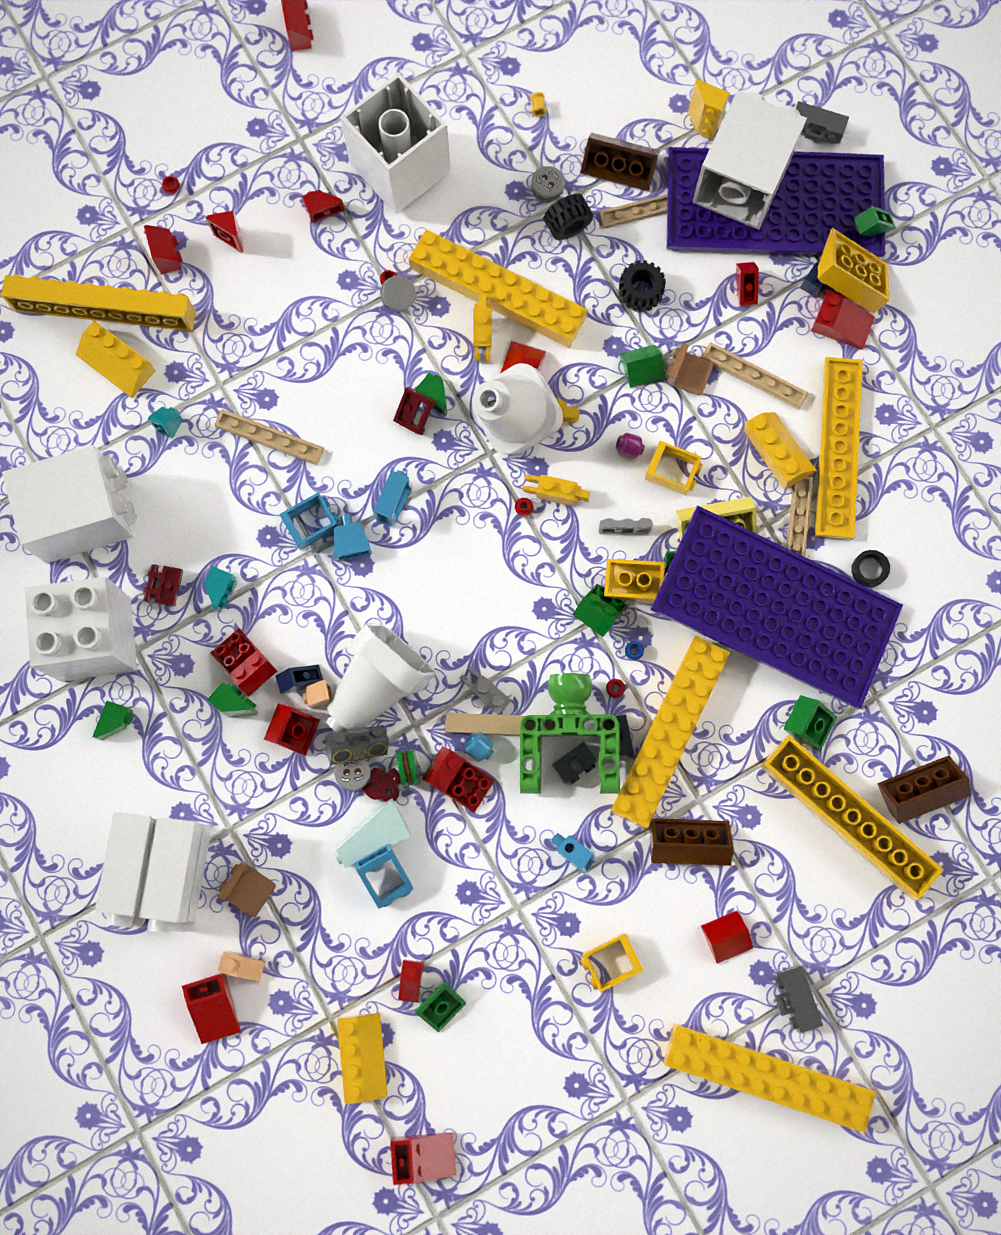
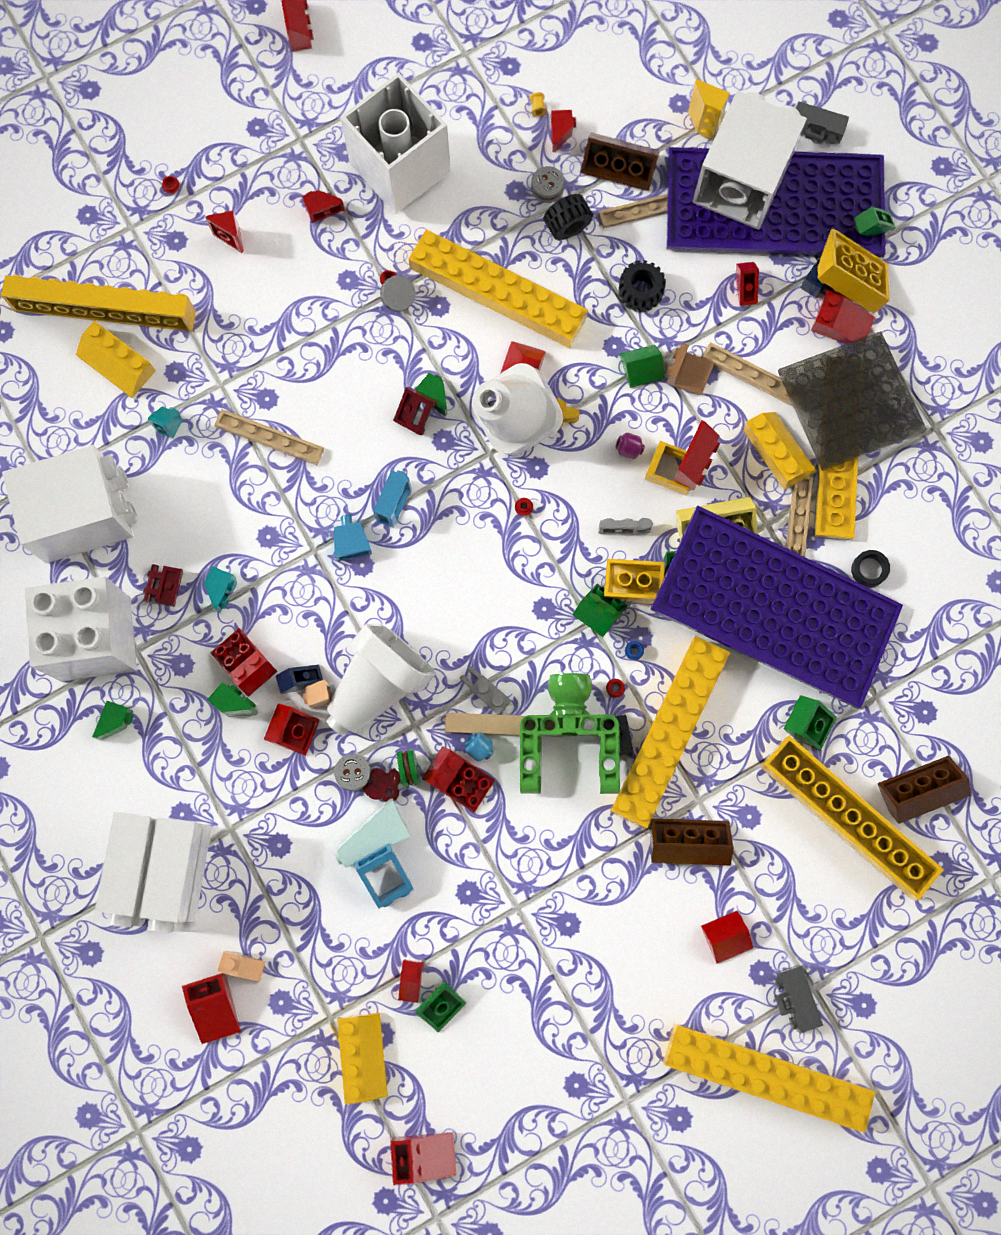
red slope [144,225,183,275] -> none
medium nougat bracket [217,862,276,917] -> none
dark azure window [279,492,340,550] -> none
dark grey piece [325,725,389,765] -> none
yellow hinge [473,294,492,361] -> none
yellow hinge [522,475,590,506] -> none
black brick [551,741,598,785] -> none
dark azure torso [551,833,596,875] -> none
yellow window [580,933,644,992] -> none
none -> red slope [550,109,576,152]
none -> red slope [674,420,720,490]
none -> clear smoke plate [778,331,927,471]

